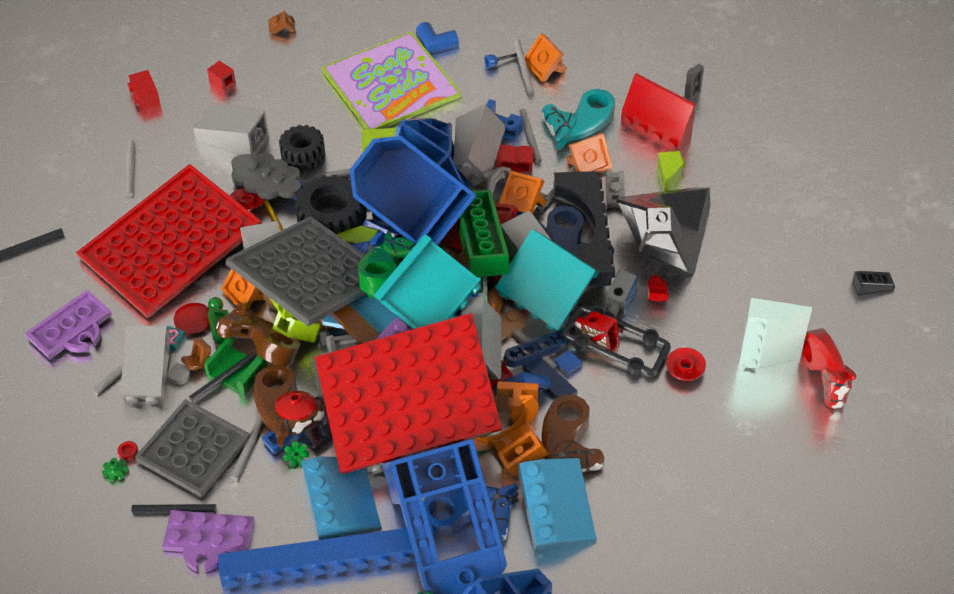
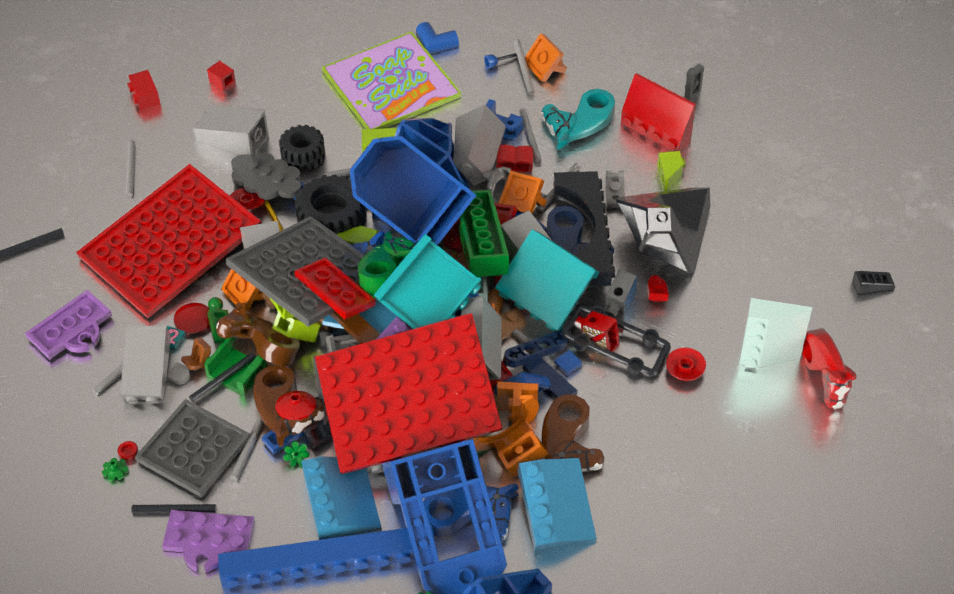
dark orange bracket [268,11,295,35] -> none
blue plate [362,219,403,239] -> none
orange bracket [566,133,613,173] -> none
none -> red tile [295,257,376,320]

